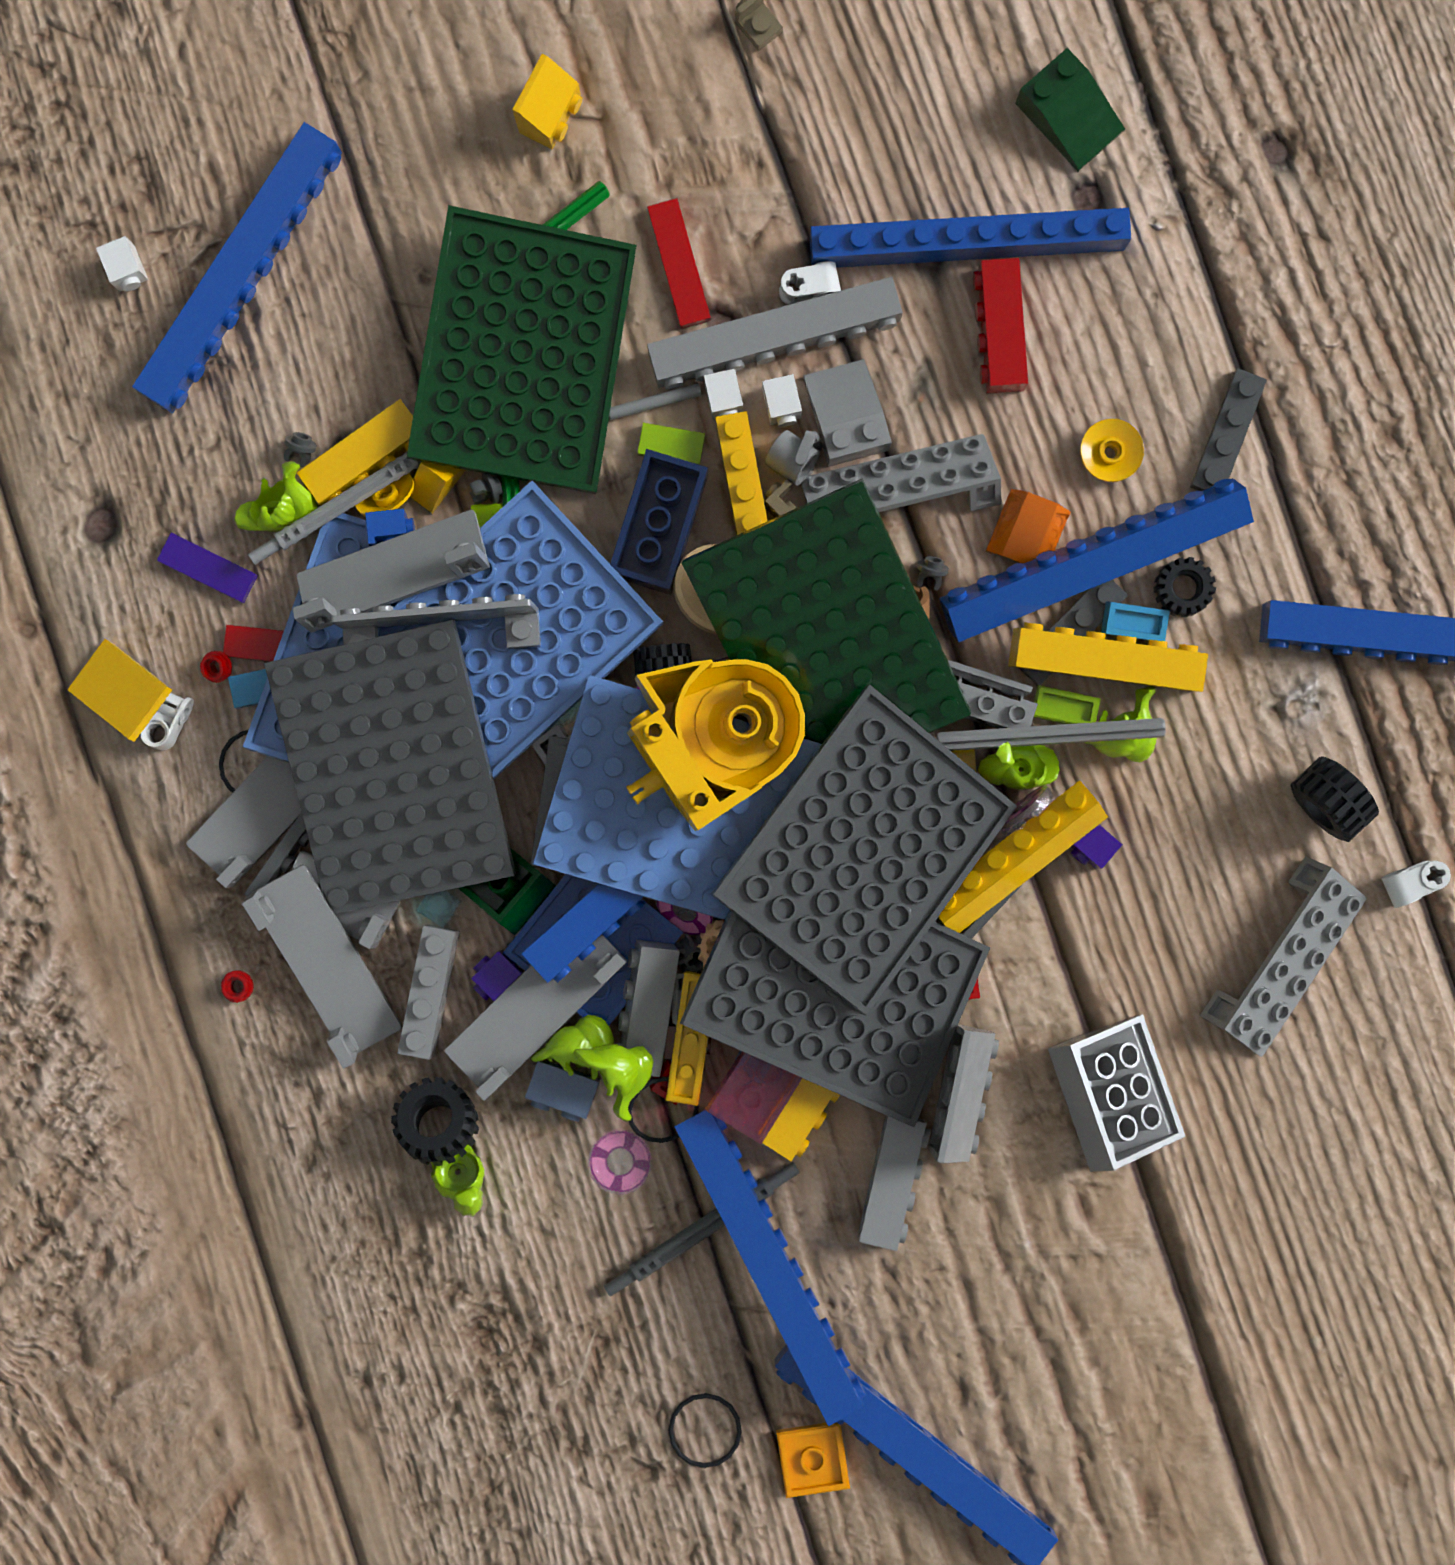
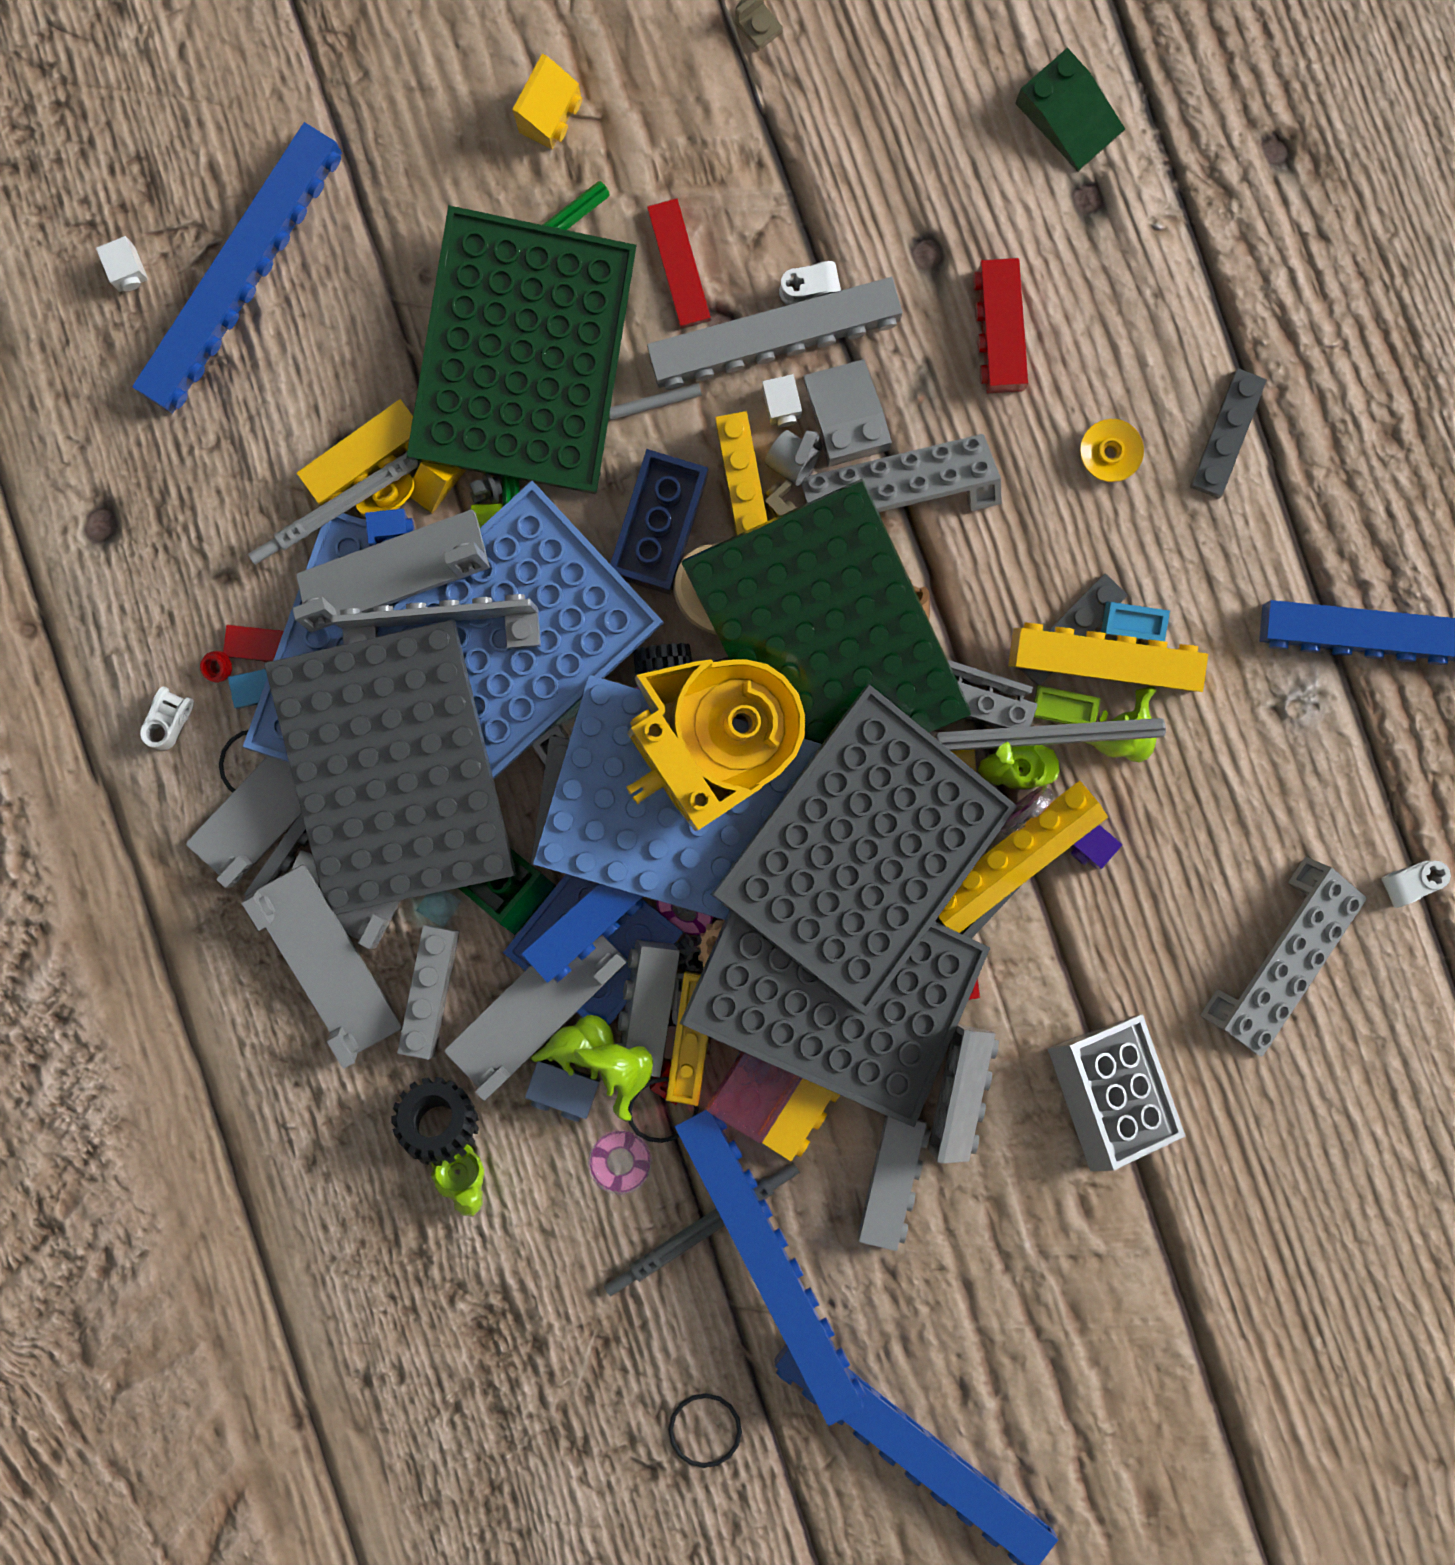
yellow tile [67,639,172,742] -> none
dark purple tile [157,532,258,603] -> none
red plate [221,970,254,1003] -> none
lime piece [234,461,318,533] -> none
dark grey plate [284,432,317,467] -> none
dark purple brick [471,950,524,1001] -> none
lime tile [637,422,705,465] -> none
white brick [704,369,743,420] -> none
light orange tile [776,1422,850,1498] -> none
blue brick [810,207,1131,268] -> none
dark grey plate [917,556,949,591] -> none
blue brick [939,478,1254,642] -> none
orange slope [985,489,1071,564] -> none
black tyre [1153,557,1216,617] -> none
black tyre [1290,756,1379,842] -> none

